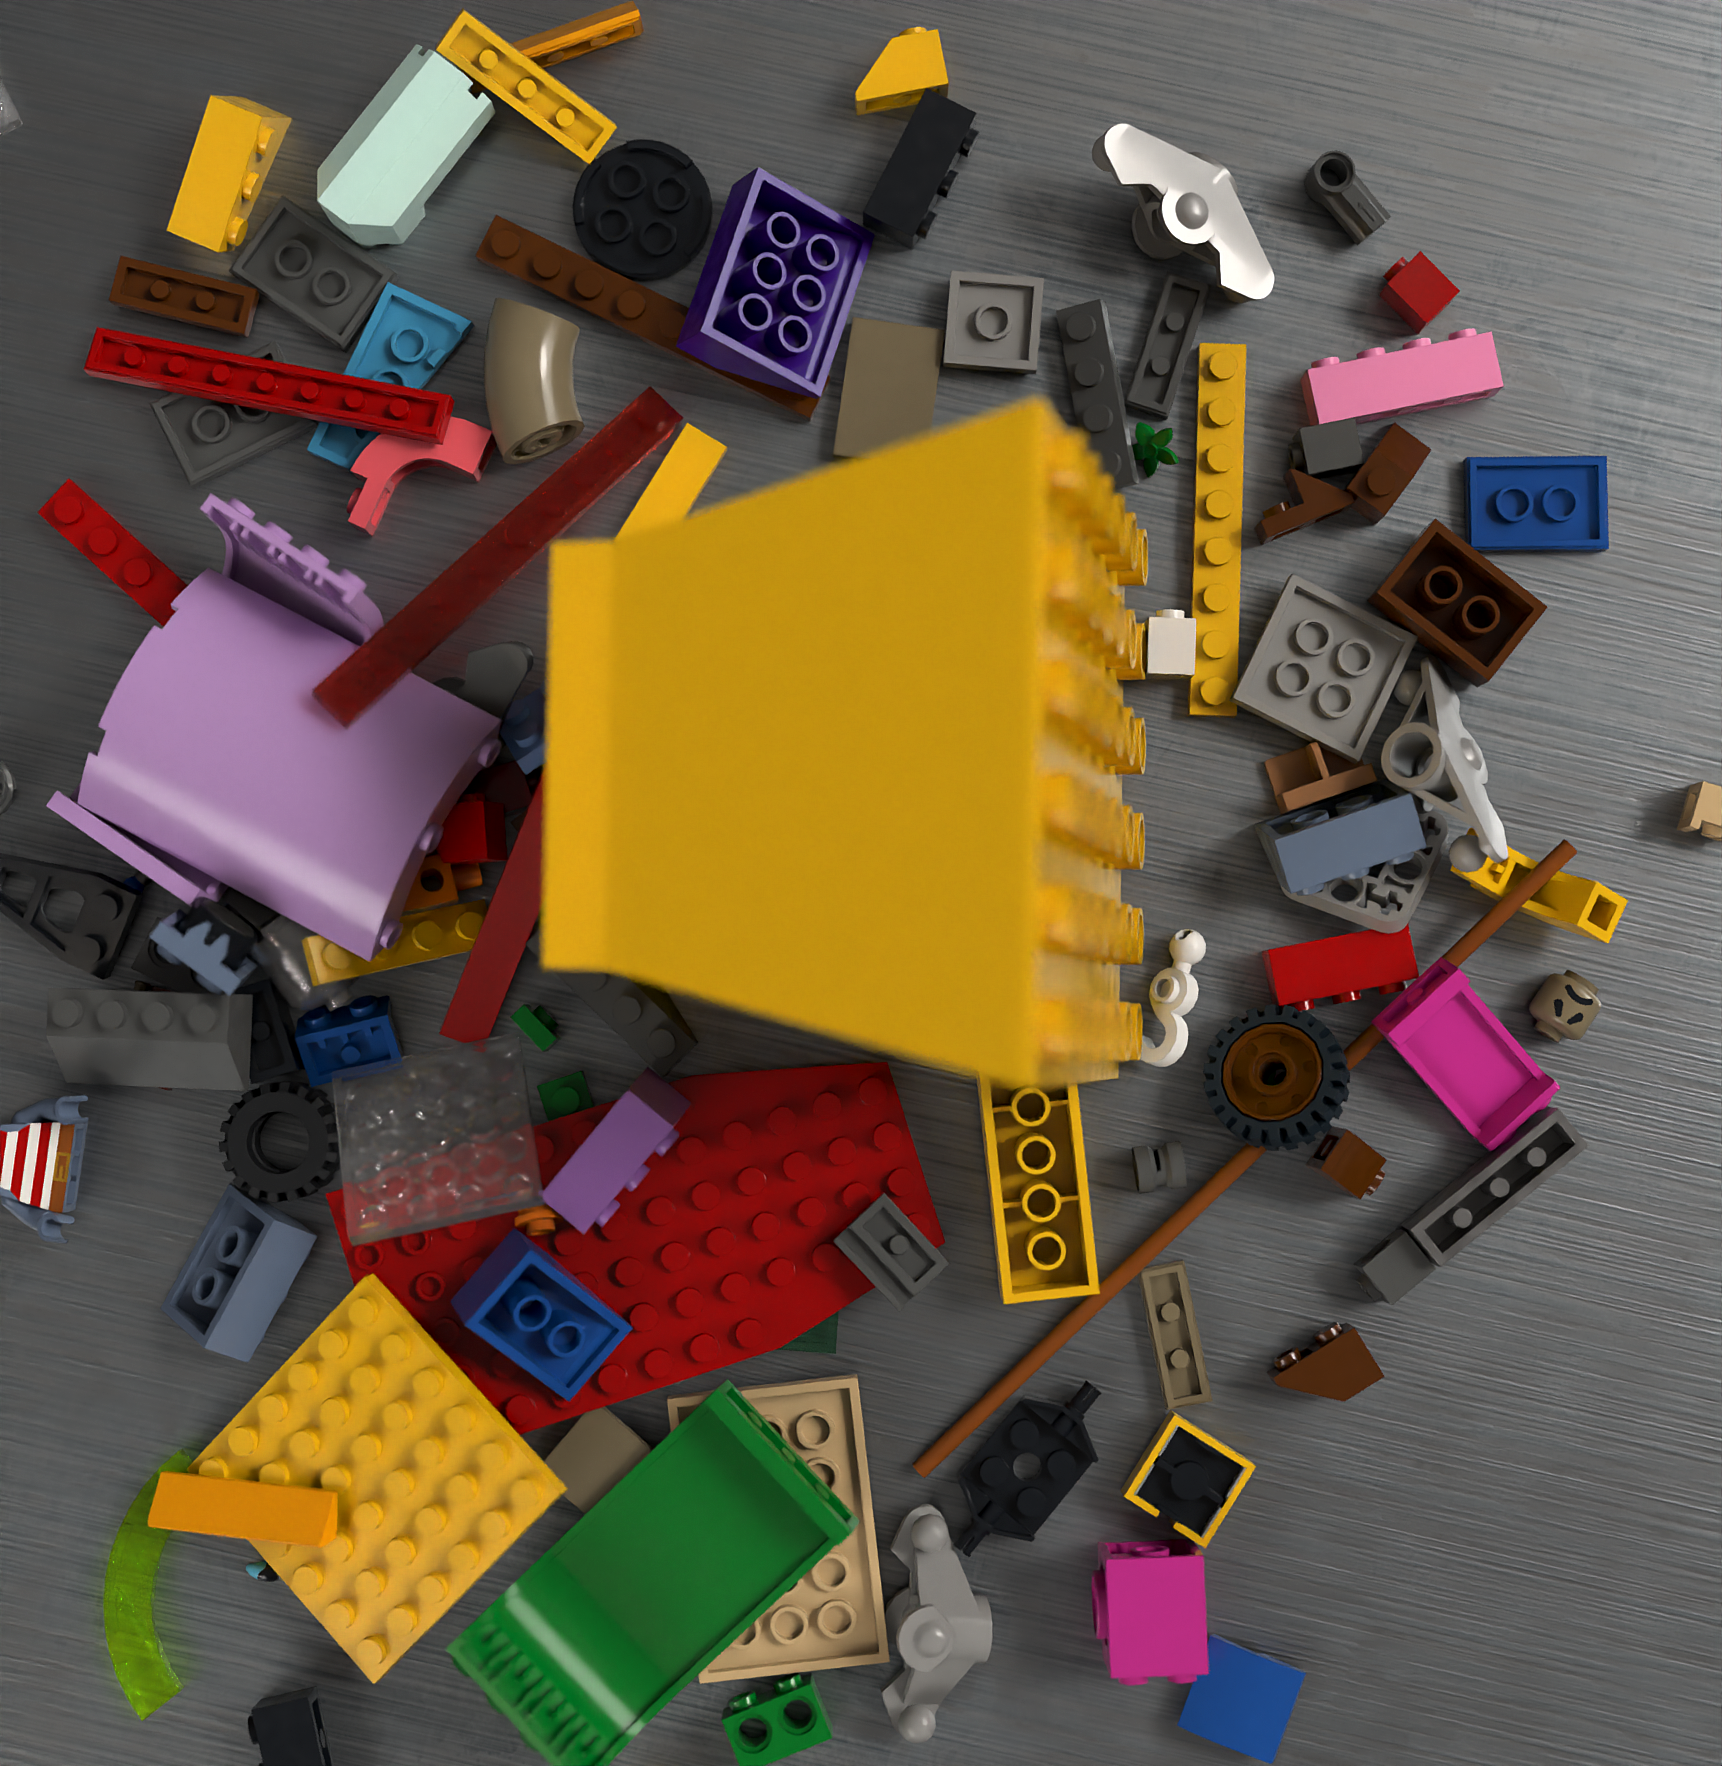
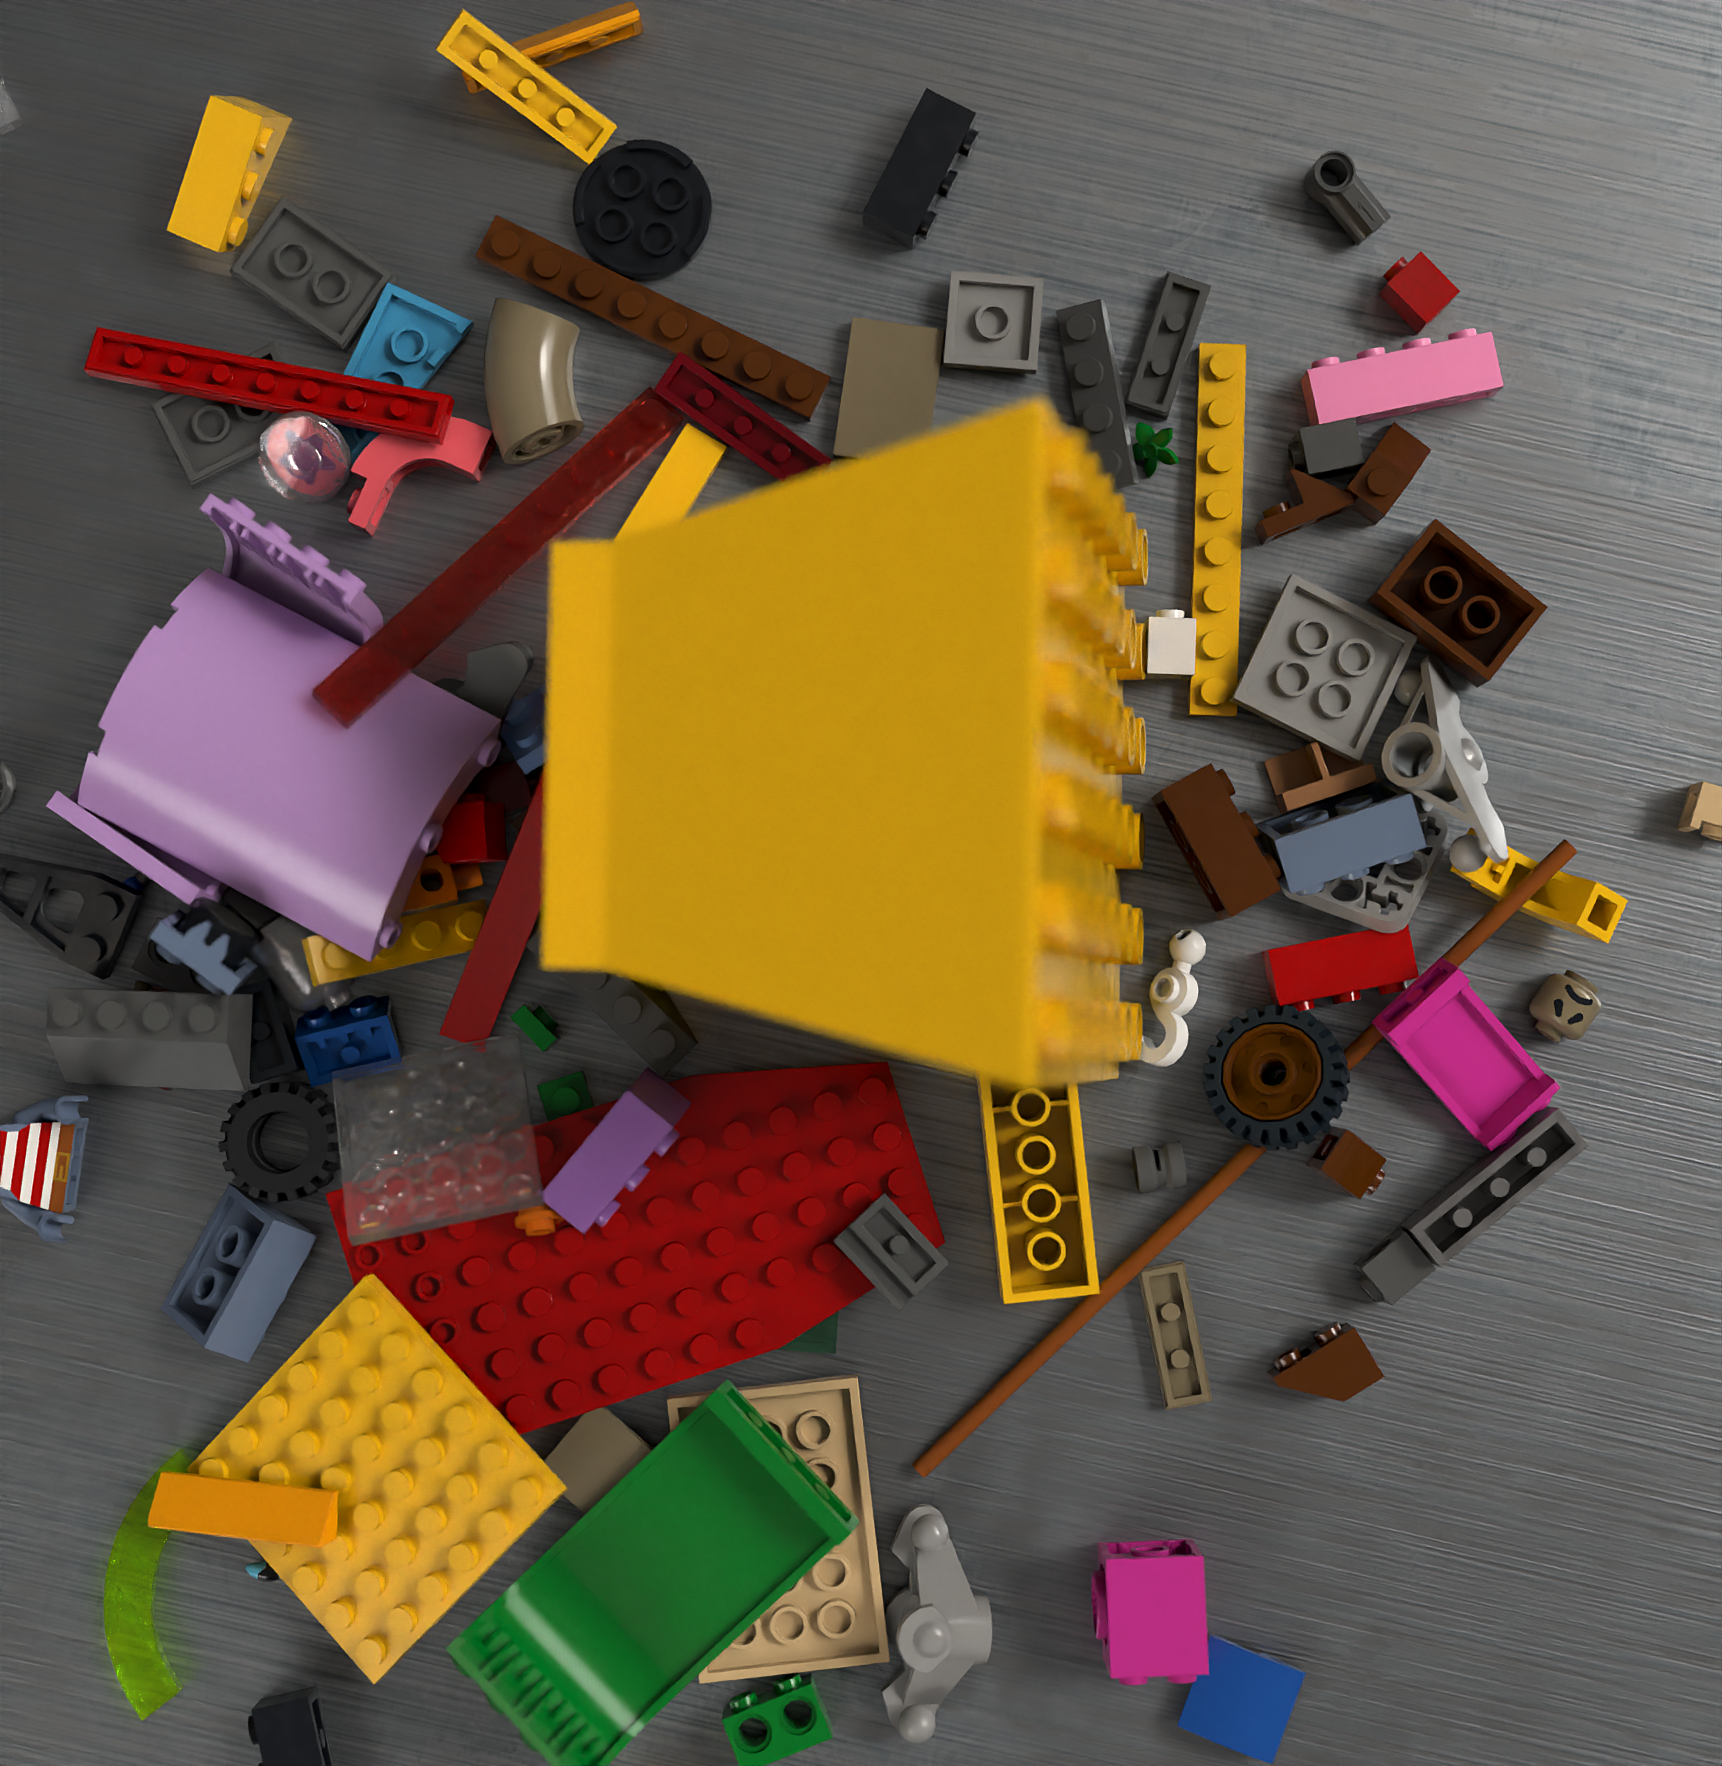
red plate [37,478,188,627] -> none
reddish brown plate [109,255,260,338] -> none
light aqua brick [317,44,496,249] -> none
blue slope [450,1228,632,1401] -> none
dark purple slope [676,167,875,399] -> none
yellow slope [855,27,949,116] -> none
black plate [953,1380,1102,1557] -> none
piece [1092,123,1274,303] -> none
black piece [1120,1410,1256,1548] -> none
blue tile [1463,456,1609,552] -> none
none -> clear tile [258,411,352,504]
none -> dark red plate [653,351,834,483]
none -> reddish brown brick [1151,763,1282,921]

